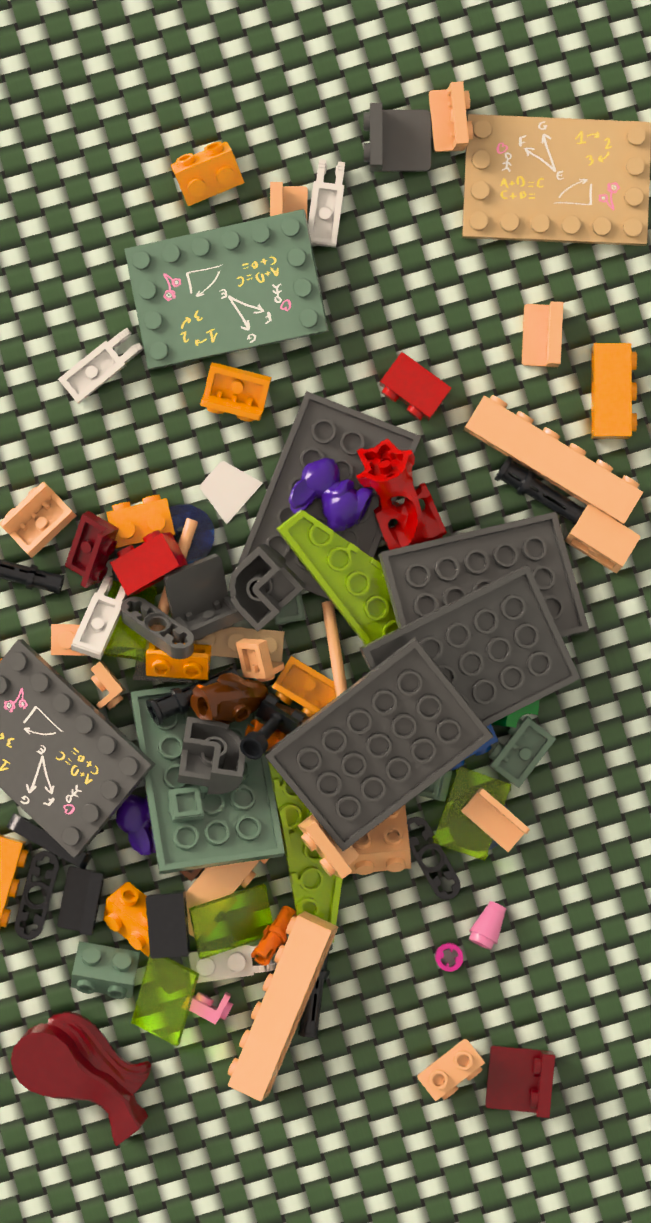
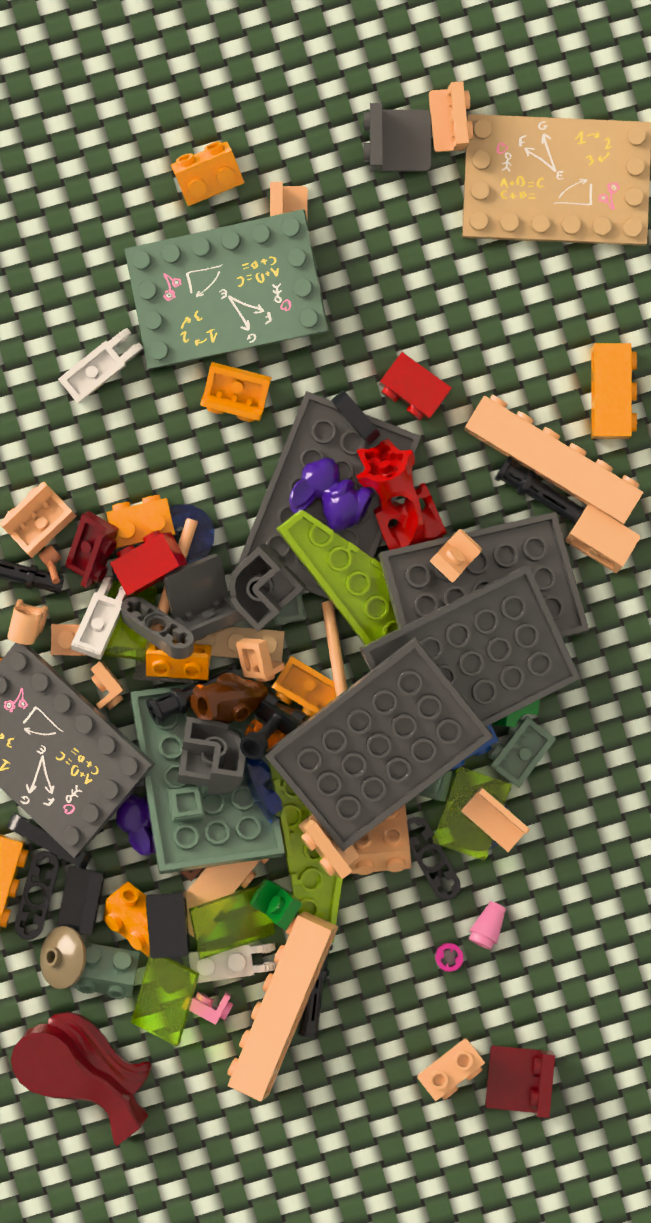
white sticker [200,461,263,524] -> none
orange pin [251,906,297,966] -> none
white hinge [308,159,345,248] -> none
light nougat panel [521,301,563,367] -> none
none -> light nougat piece [7,599,49,645]
none -> nougat hand [38,544,62,584]
none -> dark tan dish [40,926,86,989]
none -> clear blue slope [244,757,283,824]
none -> green bracket [250,879,303,930]
none -> black beam [331,390,381,445]
none -> light nougat bracket [430,529,482,583]

